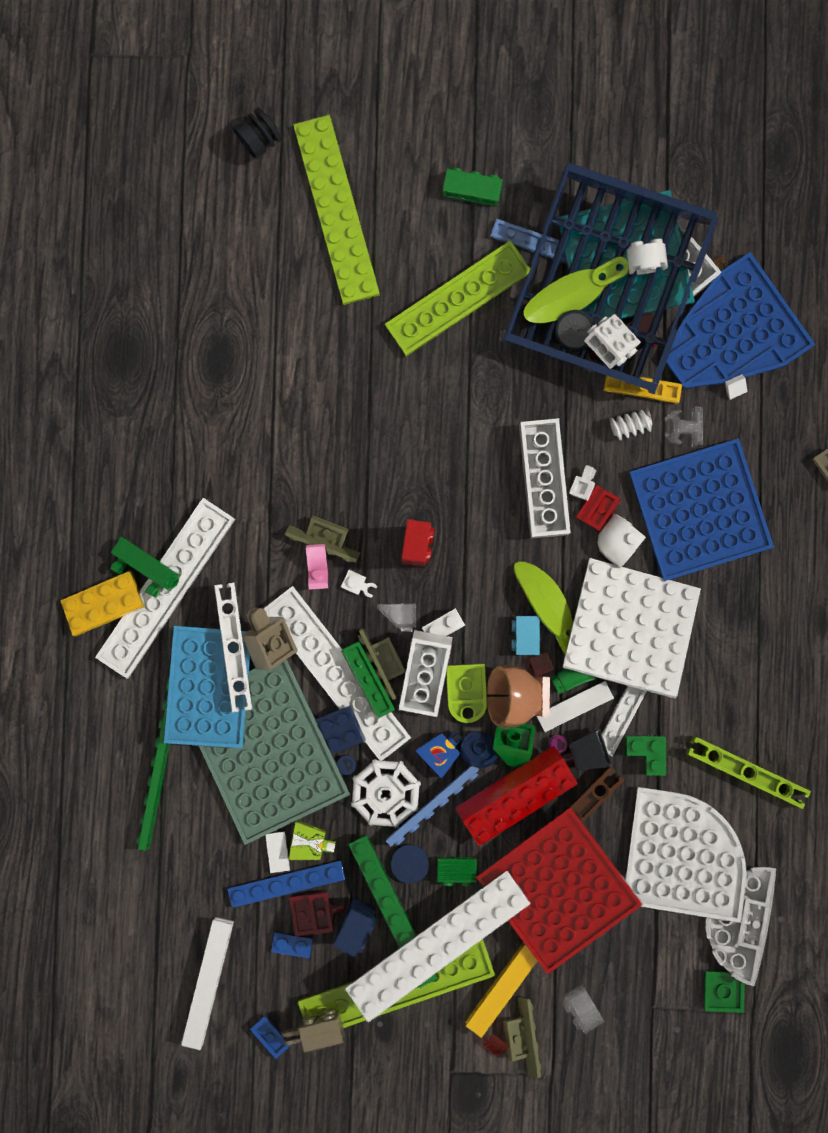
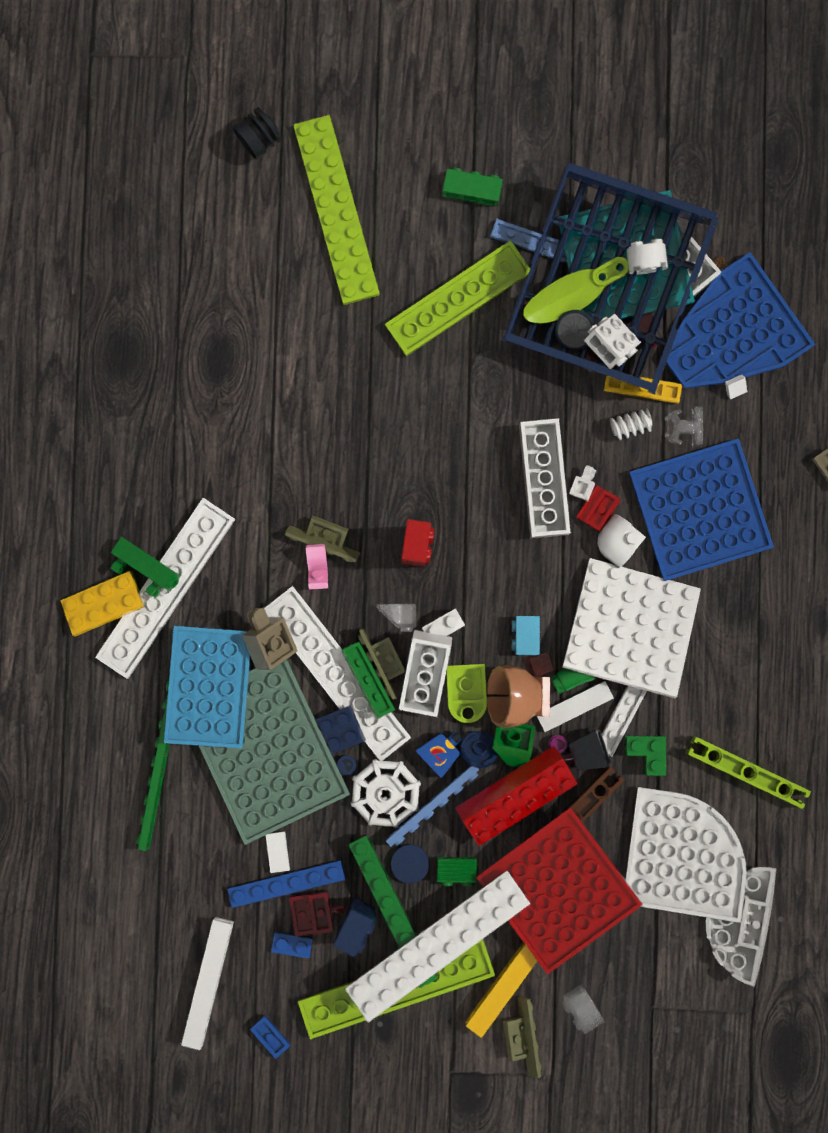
white piece [215,583,252,712] -> none
dark tan brick [282,1009,345,1052] -> none
lime torso [289,821,336,860] -> none
white plate [341,570,377,598] -> none
clear red tile [483,1034,509,1057] -> none
lime plant [513,562,573,654] -> none
green plate [703,970,745,1013] -> none

